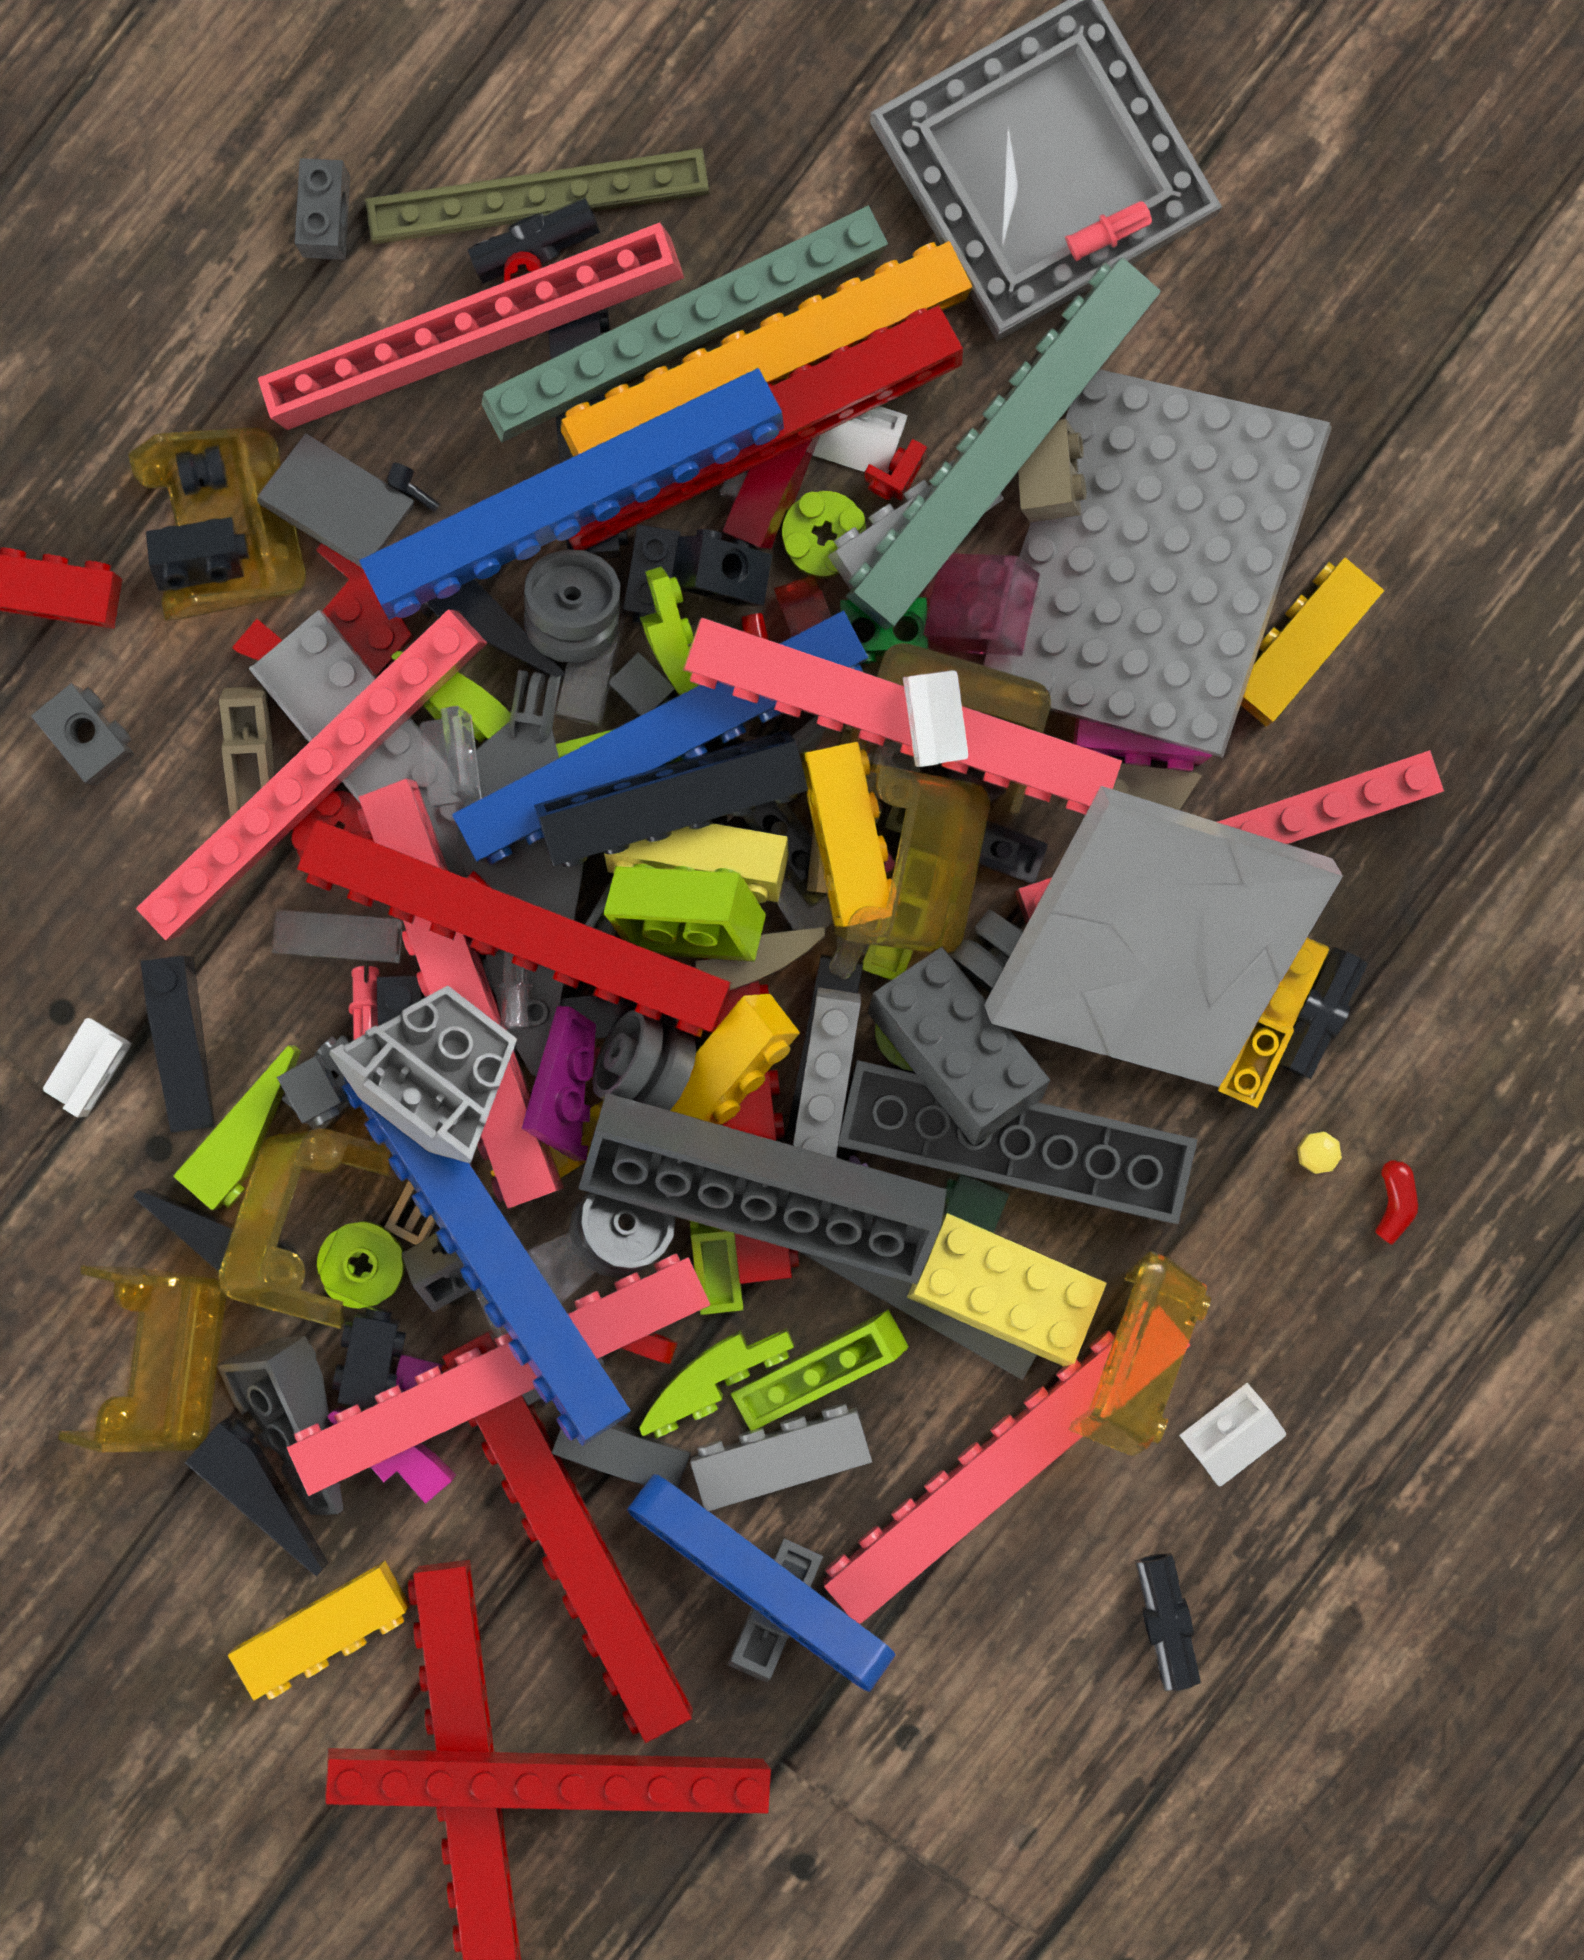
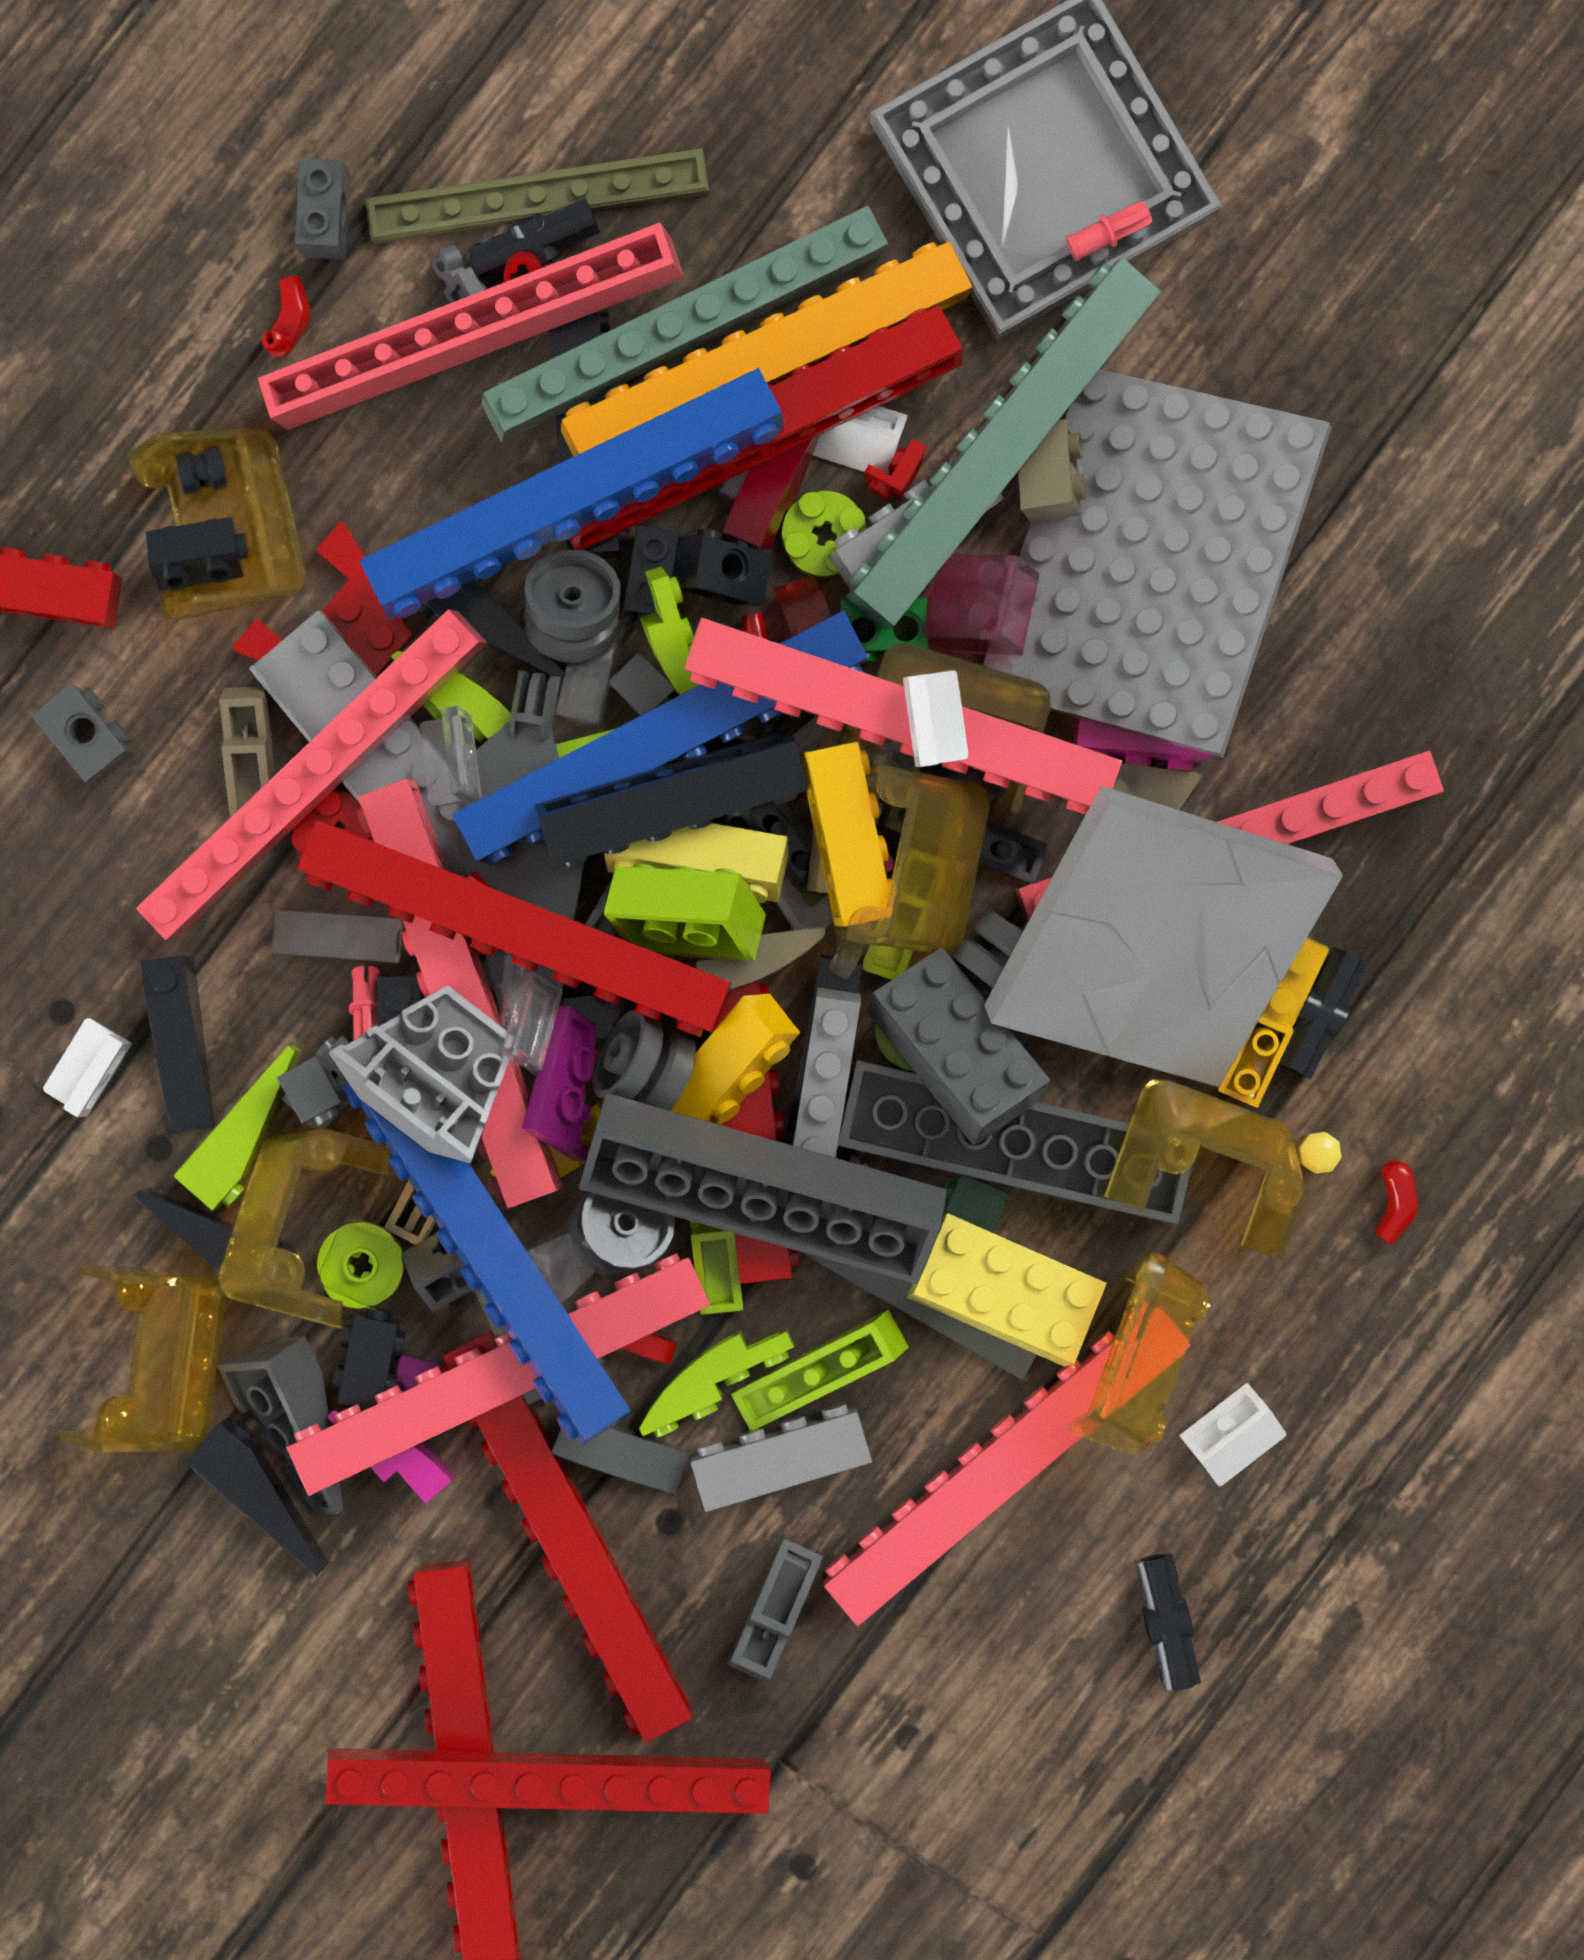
yellow brick [228,1561,410,1701] -> none
dark grey tile [257,433,414,568] -> none
black hand [387,462,440,513] -> none
blue beam [627,1474,896,1692] -> none
yellow brick [1241,557,1385,727] -> none
none -> red arm [262,275,311,357]
none -> dark grey plate [431,245,487,303]
none -> clear tile [501,972,563,1071]
none -> clear yellow windscreen [1104,1079,1305,1260]

